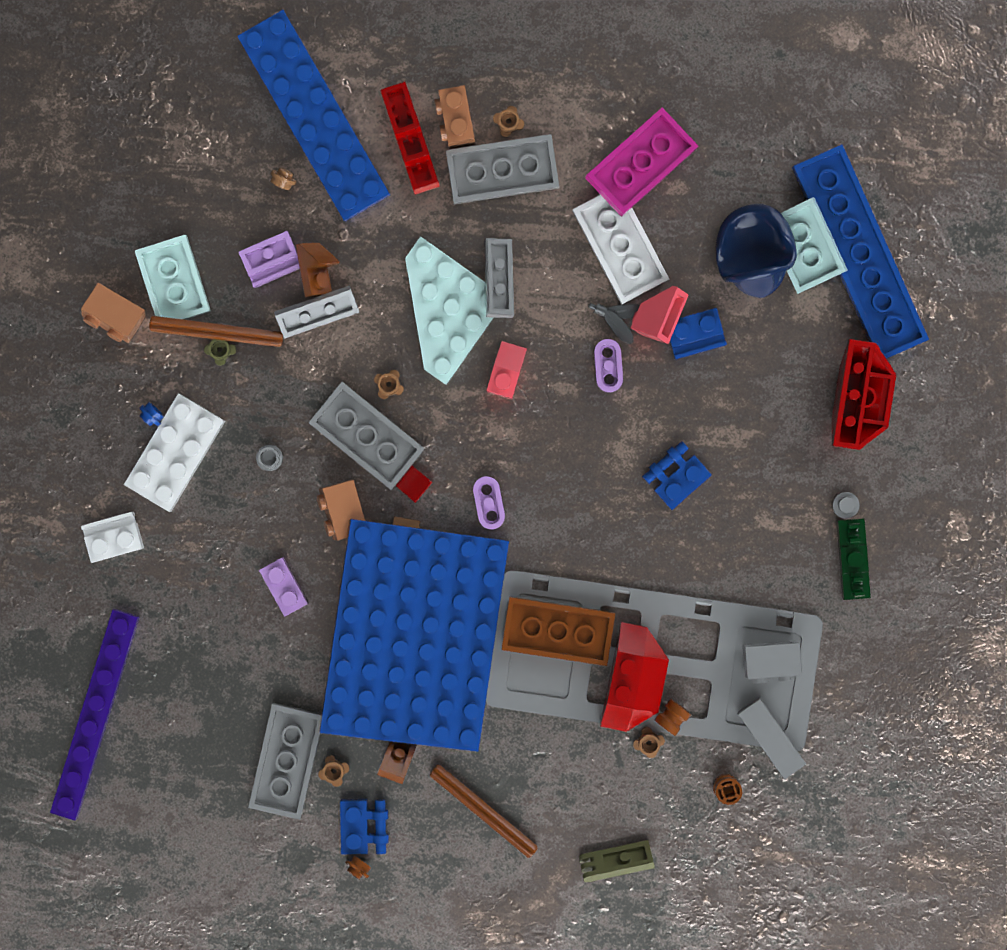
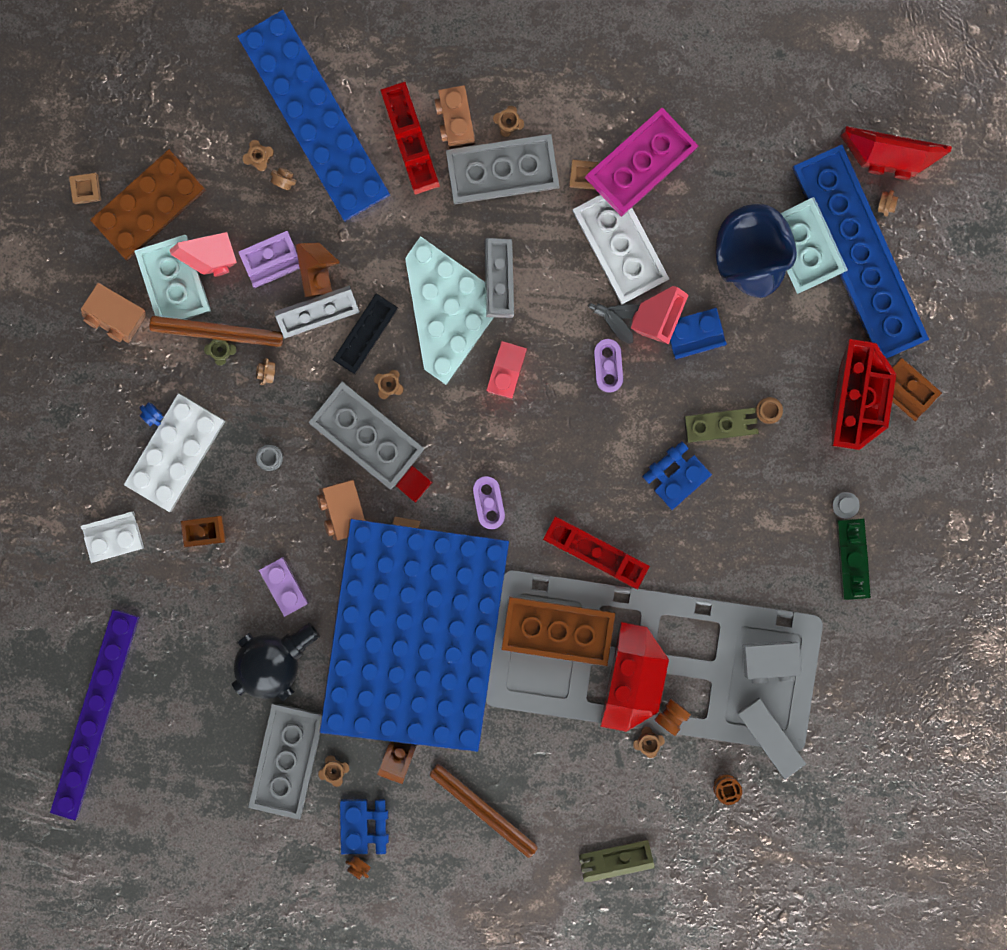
none -> medium nougat plate [69,173,102,205]
none -> dark orange plate [90,149,206,261]
none -> coral slope [170,232,237,277]
none -> dark orange slope [181,515,226,547]
none -> black piece [231,623,320,701]
none -> medium nougat plate [243,140,274,171]
none -> medium nougat plate [256,358,275,385]
none -> black plate [332,293,399,375]
none -> red slope [543,516,650,590]
none -> medium nougat plate [569,160,599,191]
none -> olive hinge [684,408,759,443]
none -> medium nougat plate [756,397,783,424]
none -> red wedge [840,126,952,180]
none -> medium nougat plate [878,190,899,217]
none -> dark orange plate [892,357,942,422]

